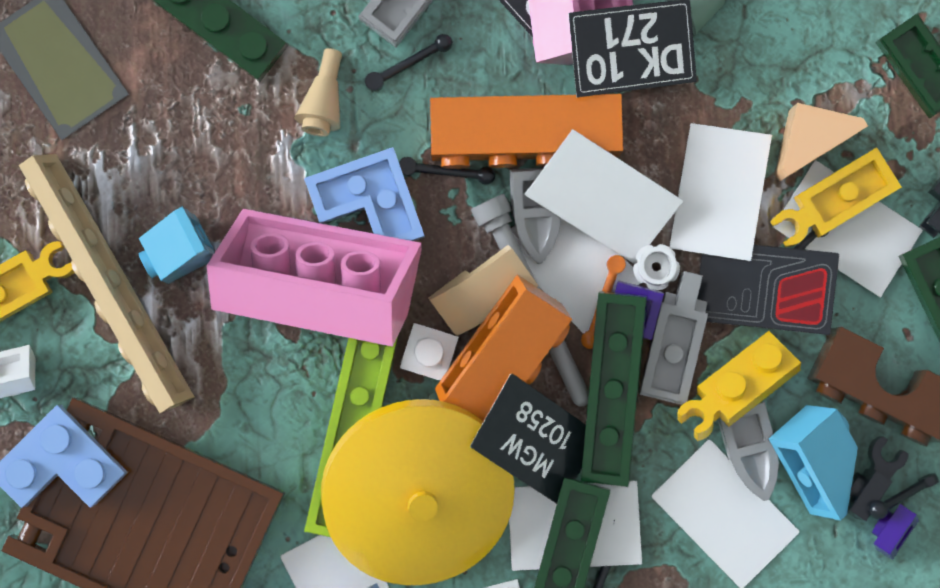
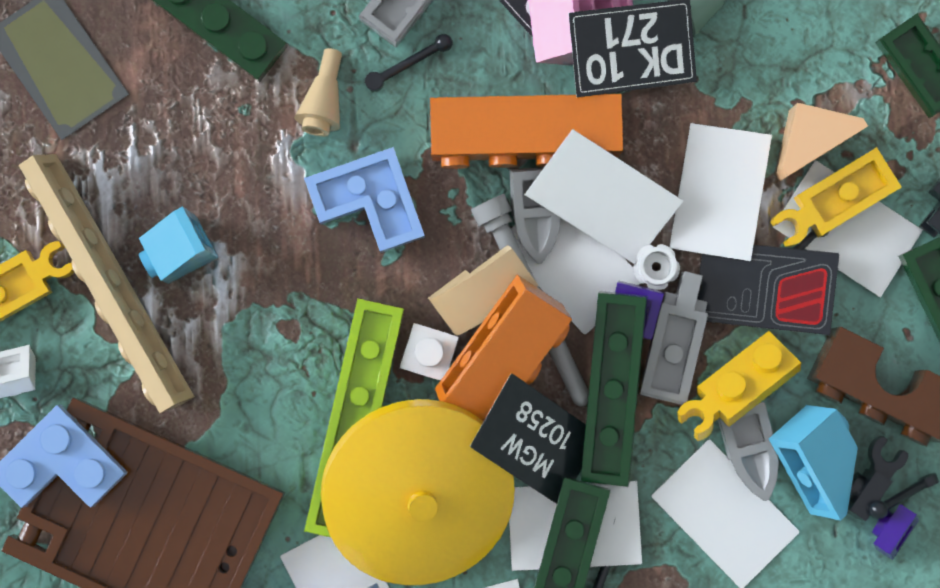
bright pink slope [207,209,422,347] -> none
black hinge [399,157,496,185] -> none
orange hinge [581,255,626,349] -> none

